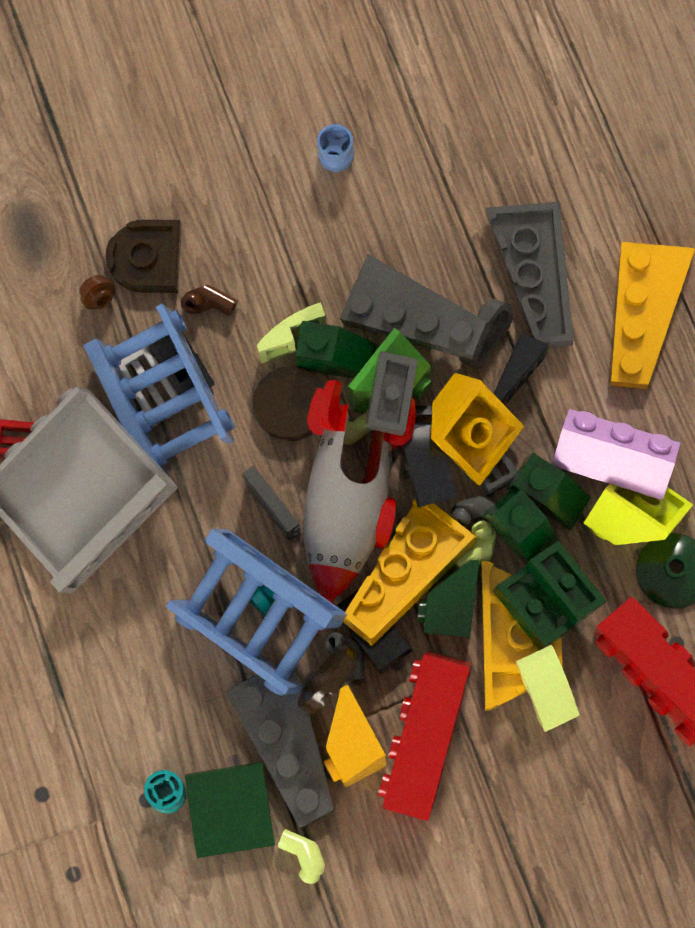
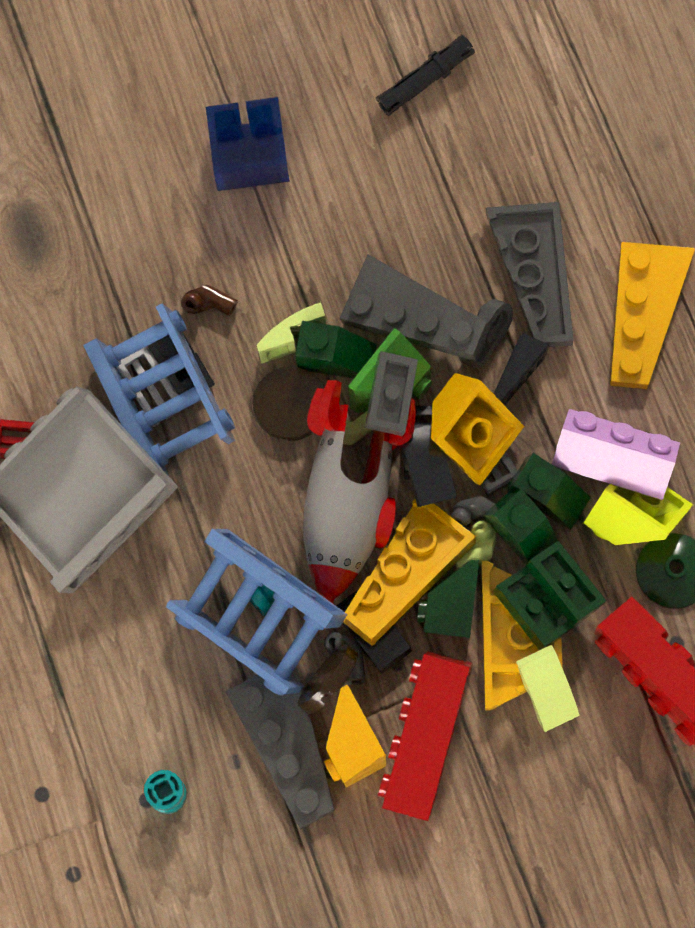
reddish brown plate [79,275,116,310] -> none
dark brown tile [106,220,182,293] -> none
dark green slope [185,762,275,858] -> none
dark grey tile [242,466,301,541] -> none
yellowish green arm [278,829,325,884] -> none
medium blue wheel [317,124,354,172] -> none
none -> clear blue piece [206,97,290,191]
none -> black pin [376,34,475,116]

